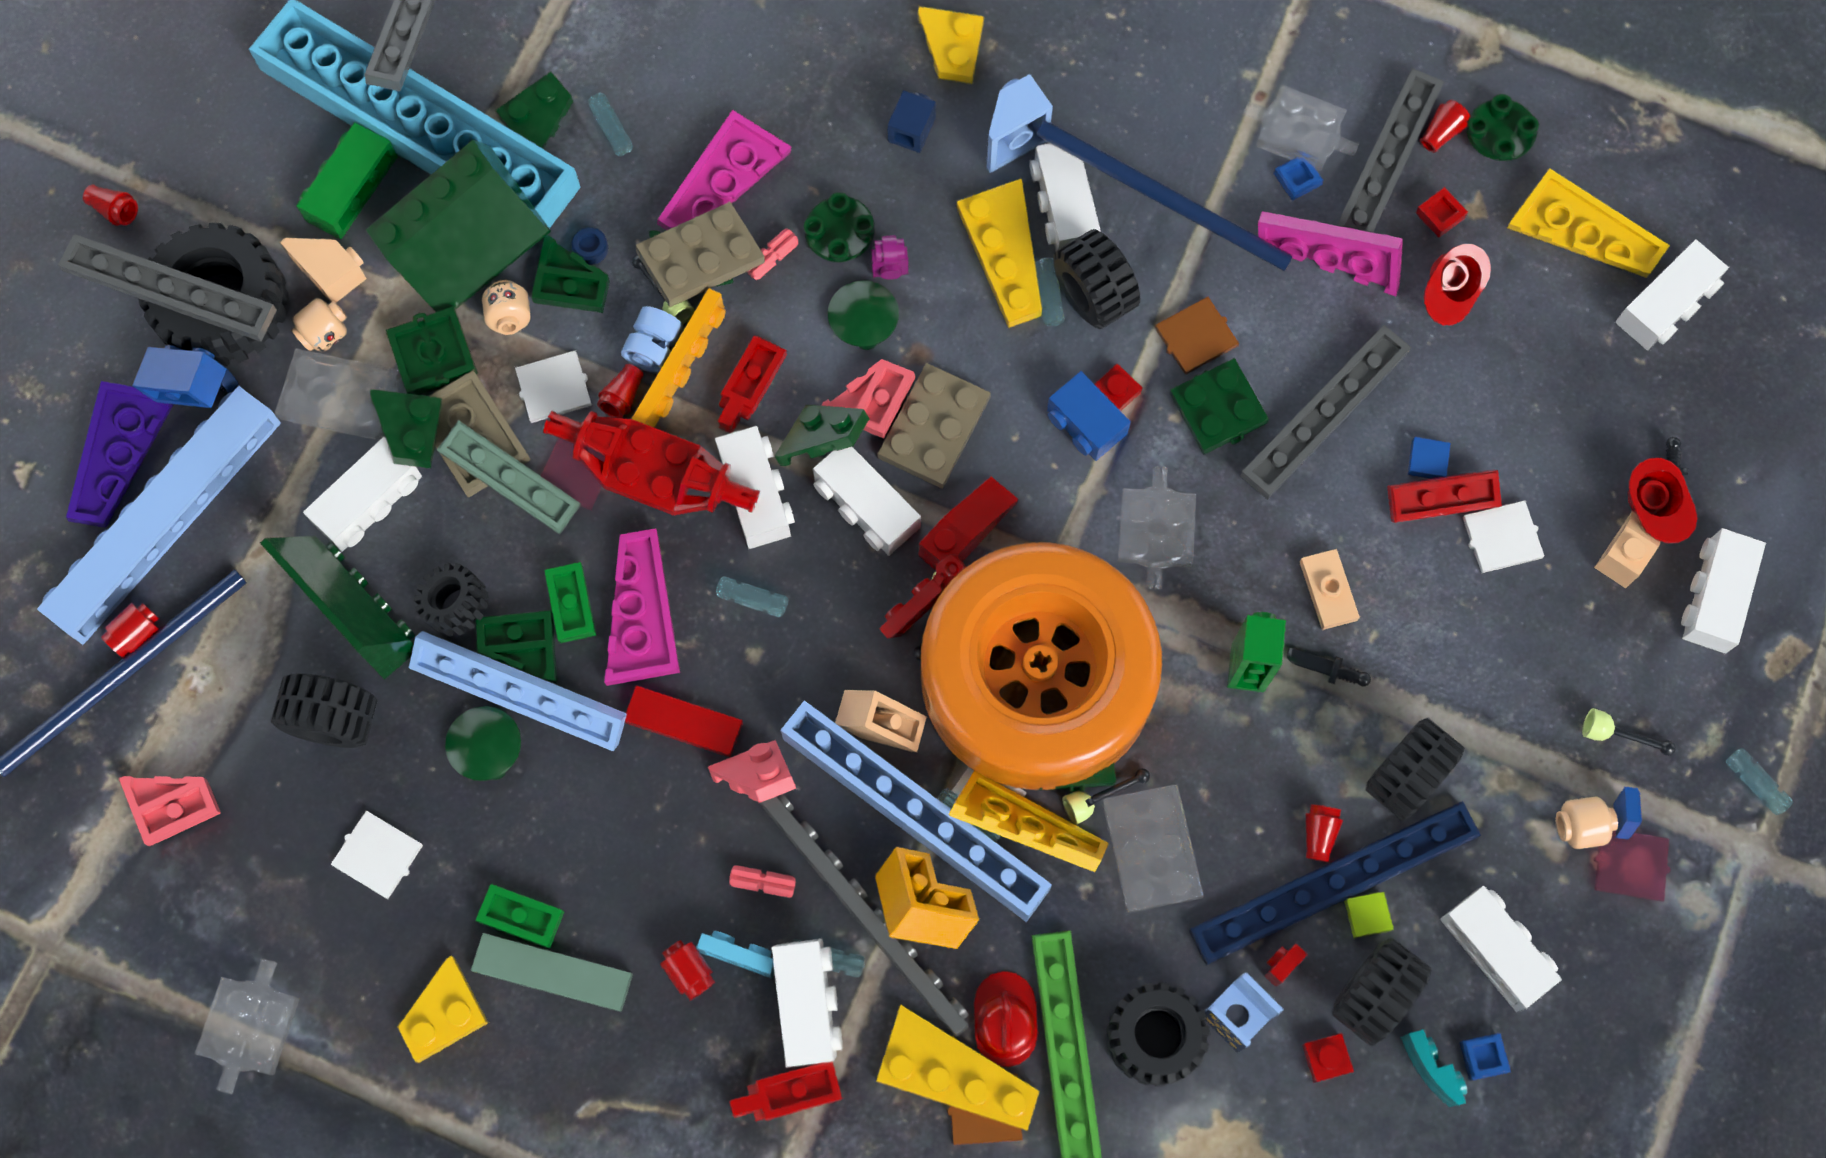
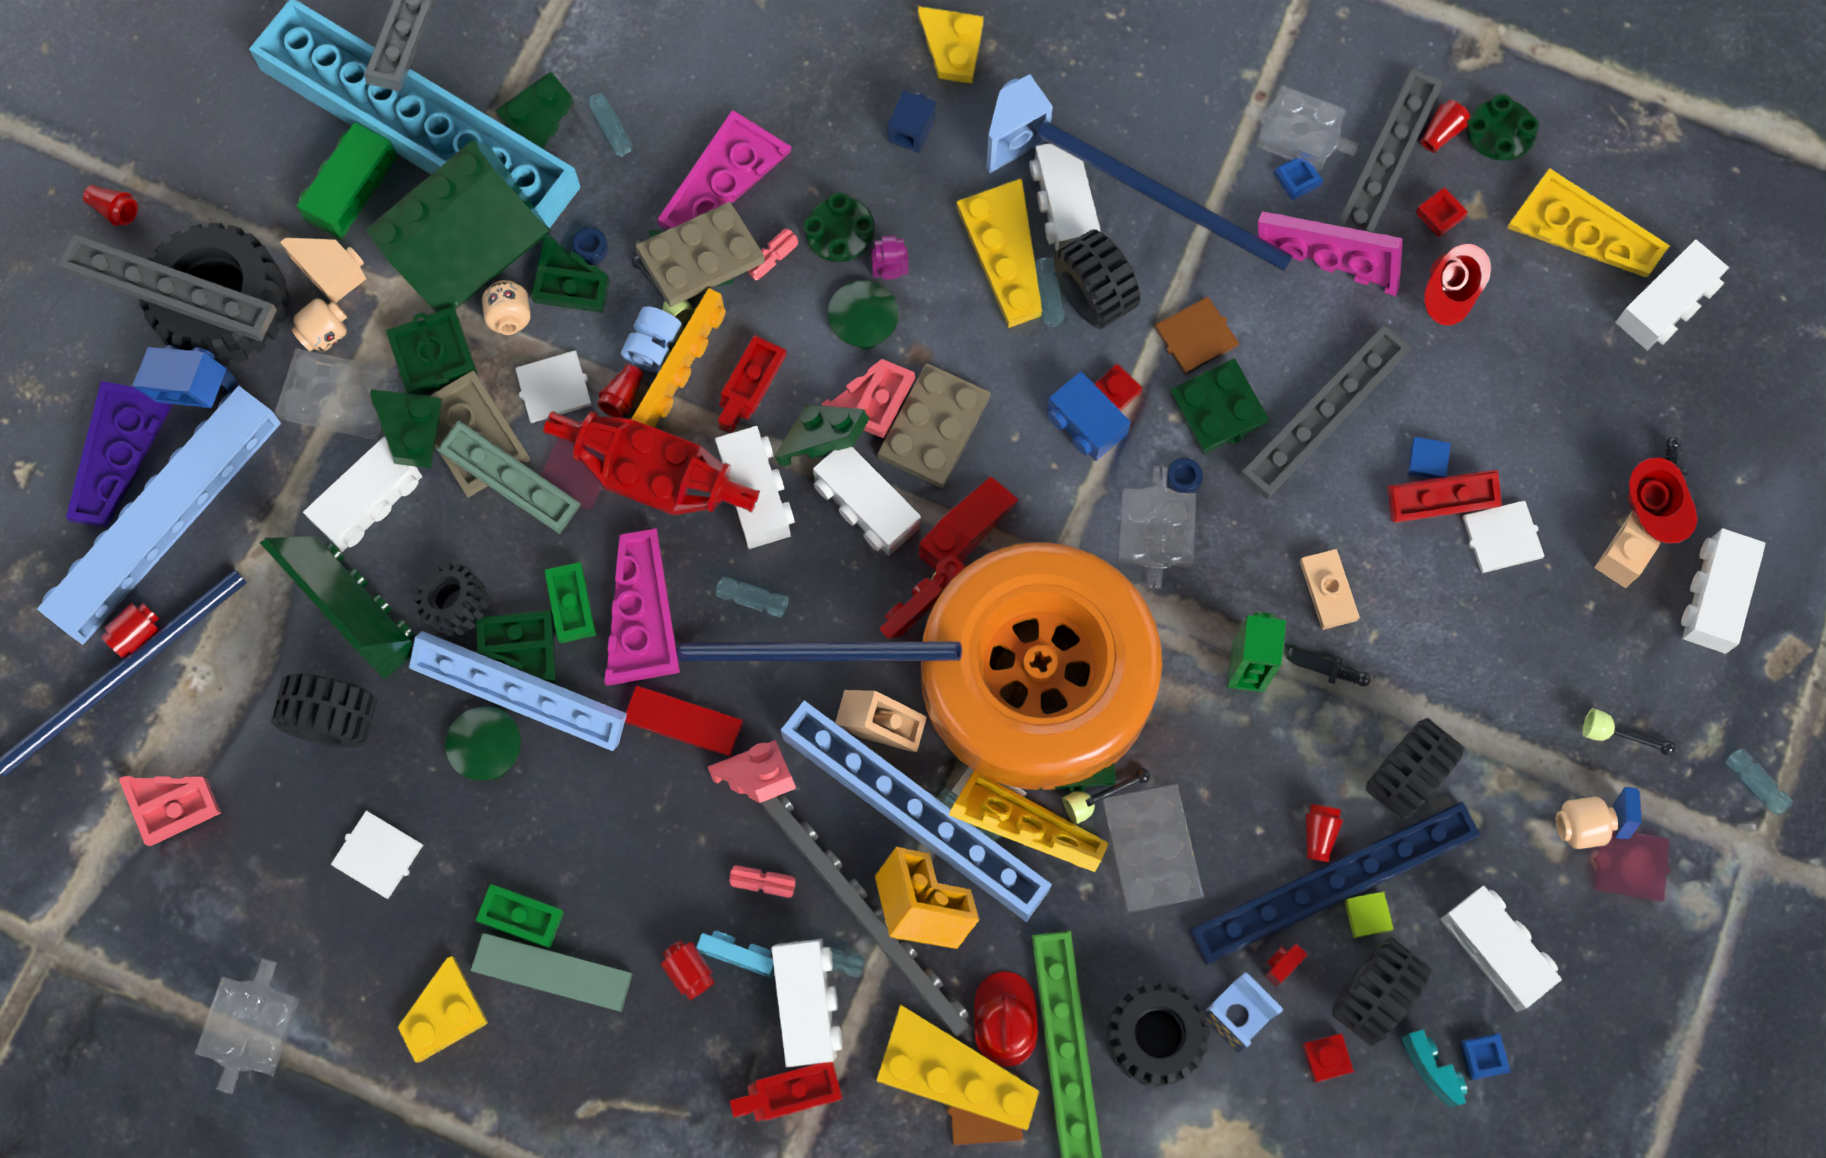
none -> dark blue piece [677,641,962,661]
none -> dark blue tile [1165,458,1203,497]

